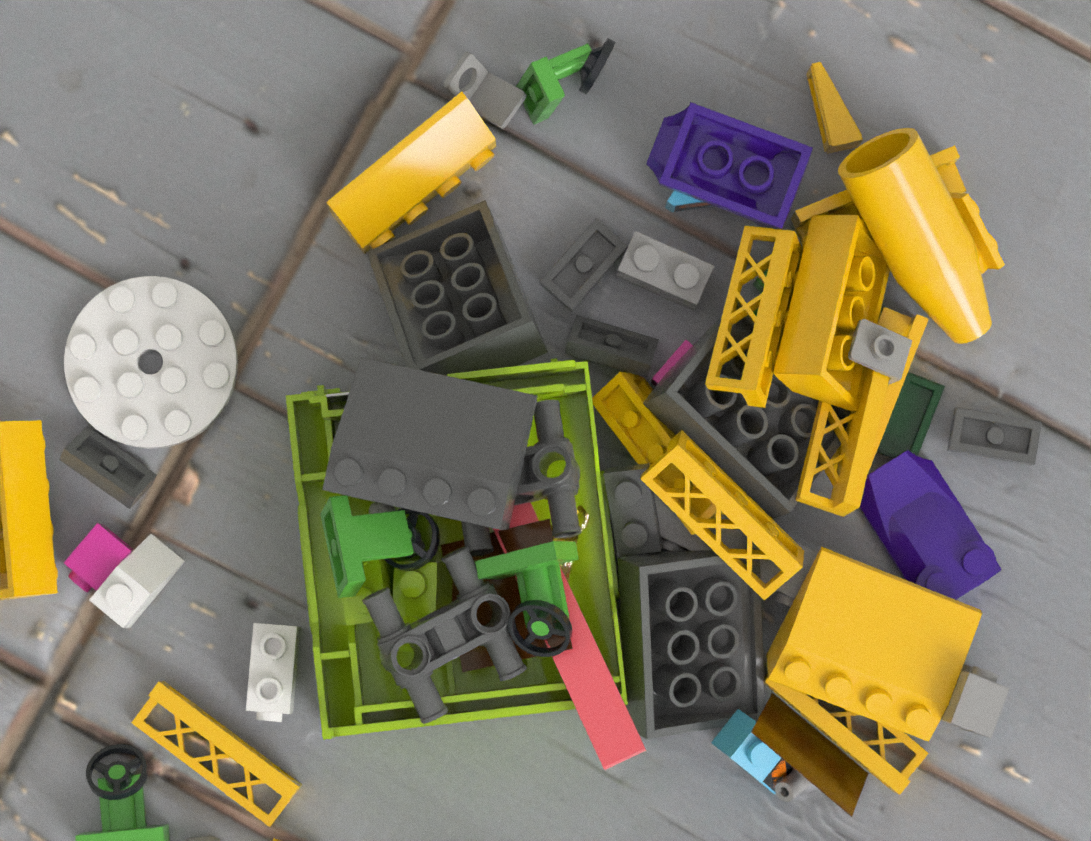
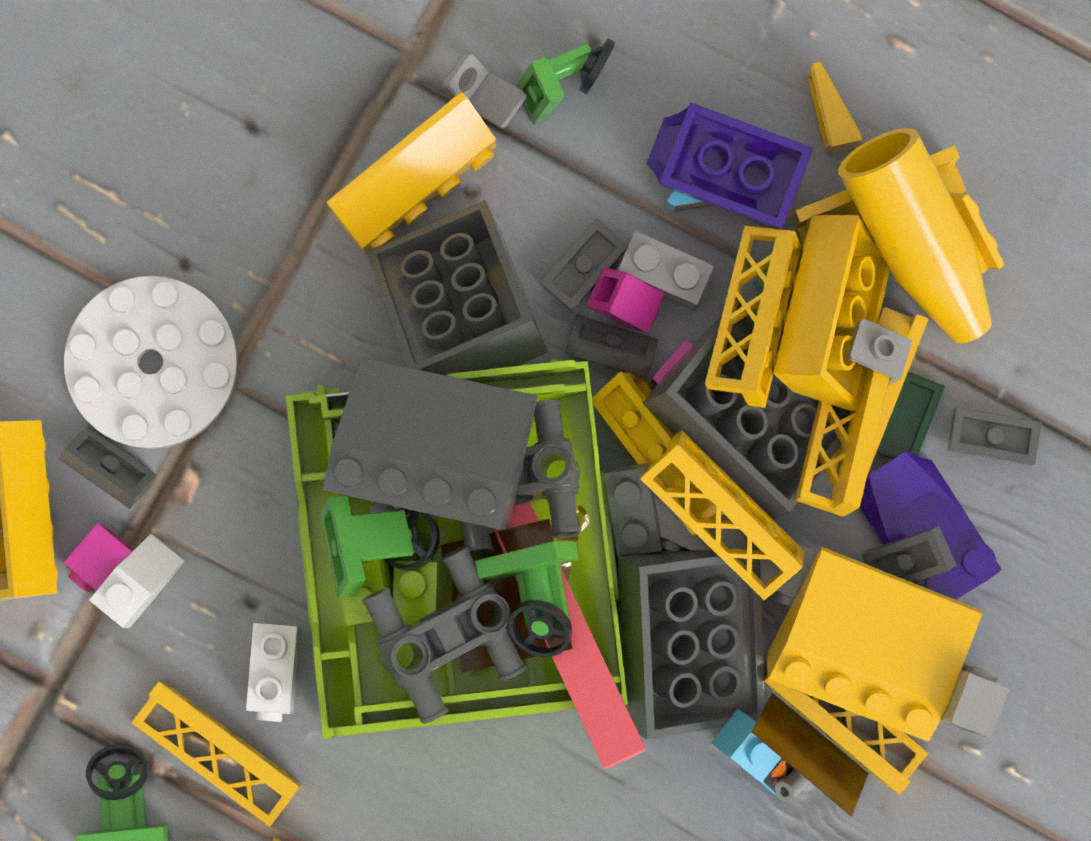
none -> dark pink brick [586,267,665,333]
none -> dark grey plate [861,525,956,583]

